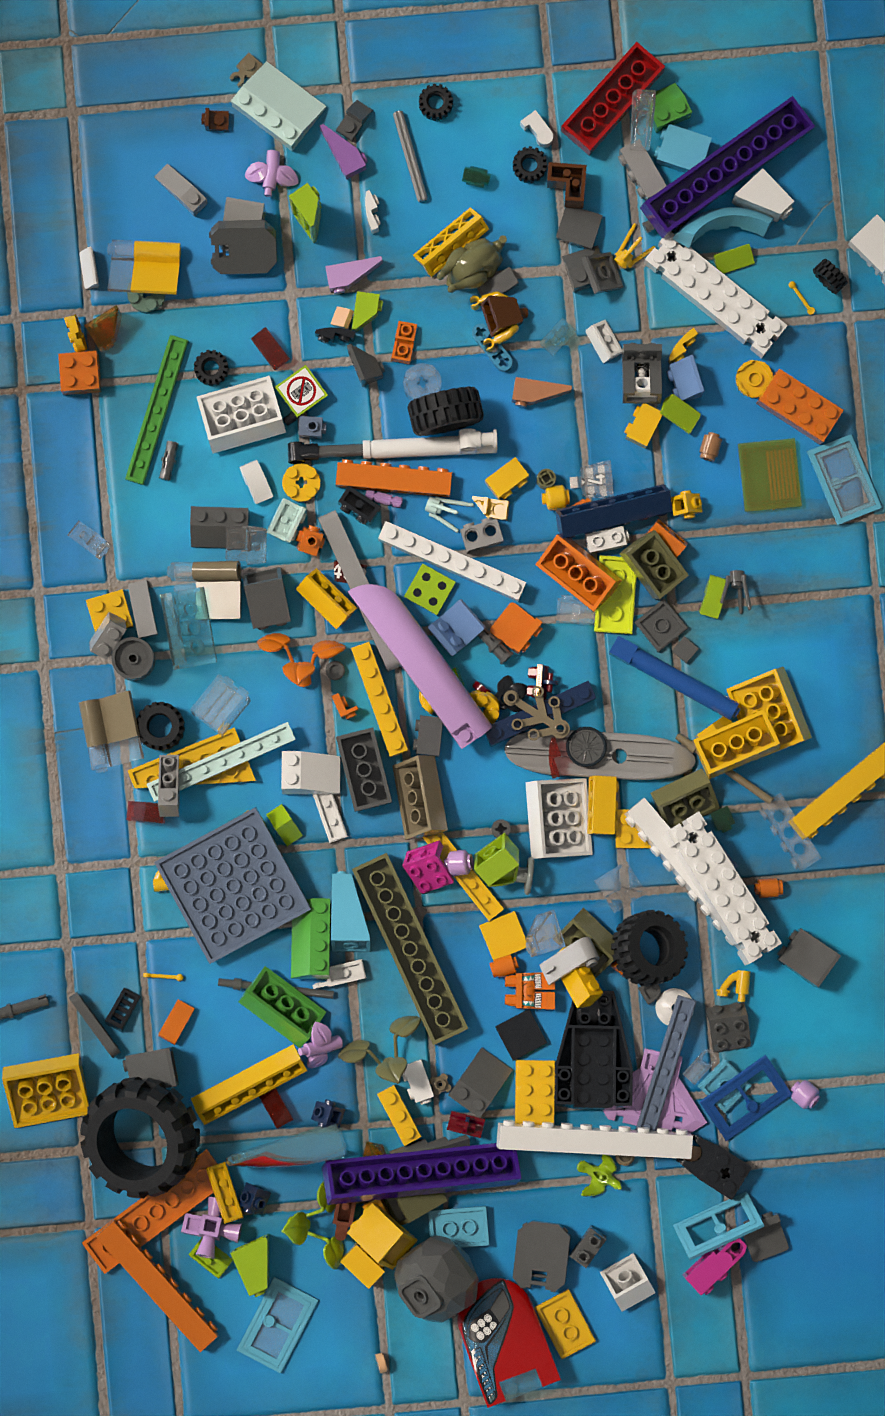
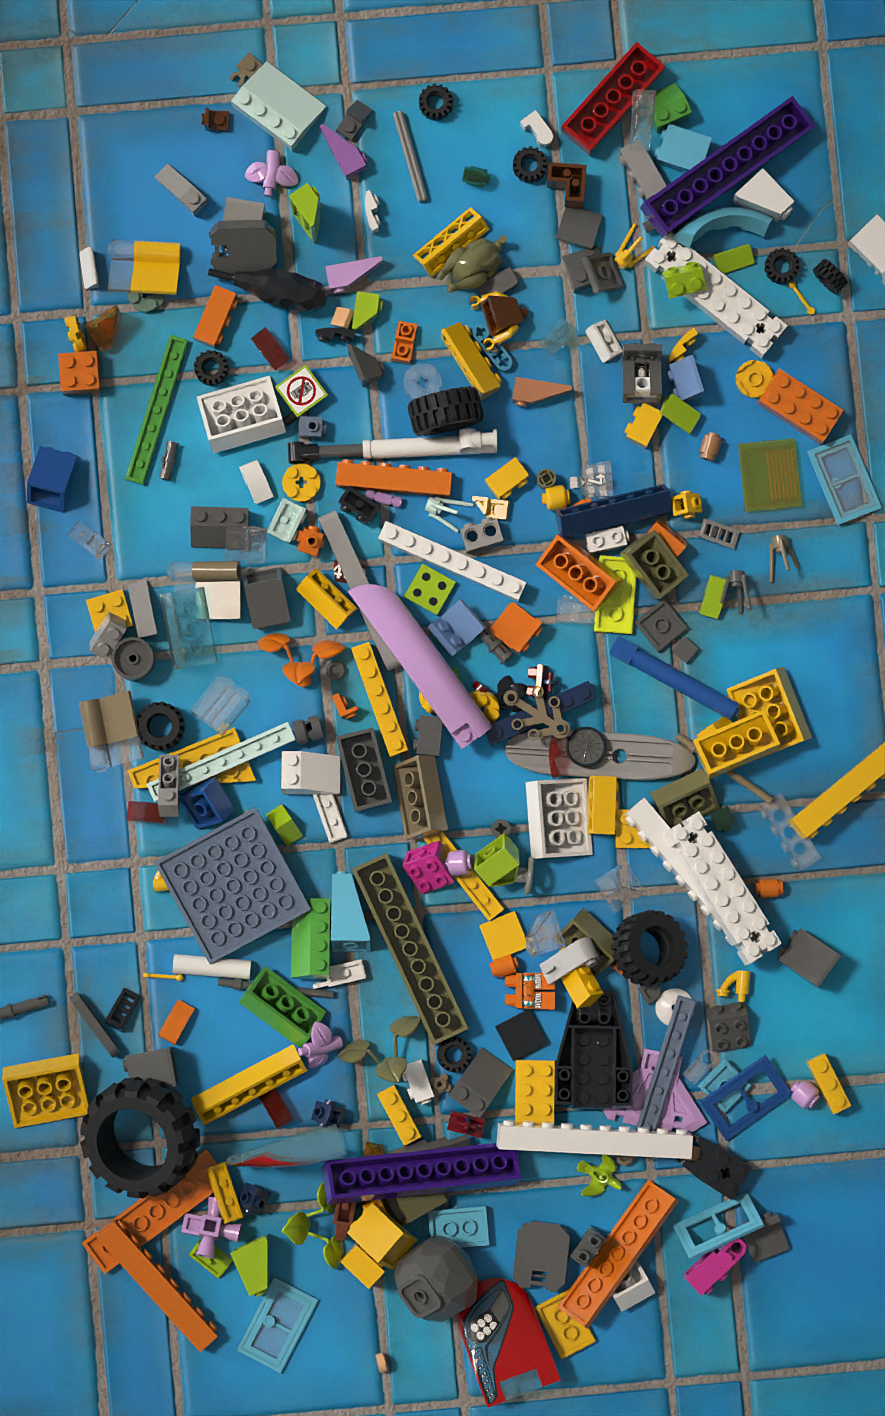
none -> blue slope [27,446,77,513]
none -> white brick [173,954,252,980]
none -> blue slope [179,778,235,829]
none -> orange brick [193,285,239,349]
none -> black piece [208,268,328,313]
none -> dark grey wheel [292,715,324,746]
none -> black tyre [437,1037,471,1072]
none -> yellow slope [441,322,502,401]
none -> orange plate [557,1180,678,1329]
none -> lime bracket [662,262,707,299]
none -> light grey slope [697,518,740,549]
none -> black tyre [764,248,800,284]
none -> dark tan plant [769,535,799,583]
none -> yellow brick [805,1053,851,1114]

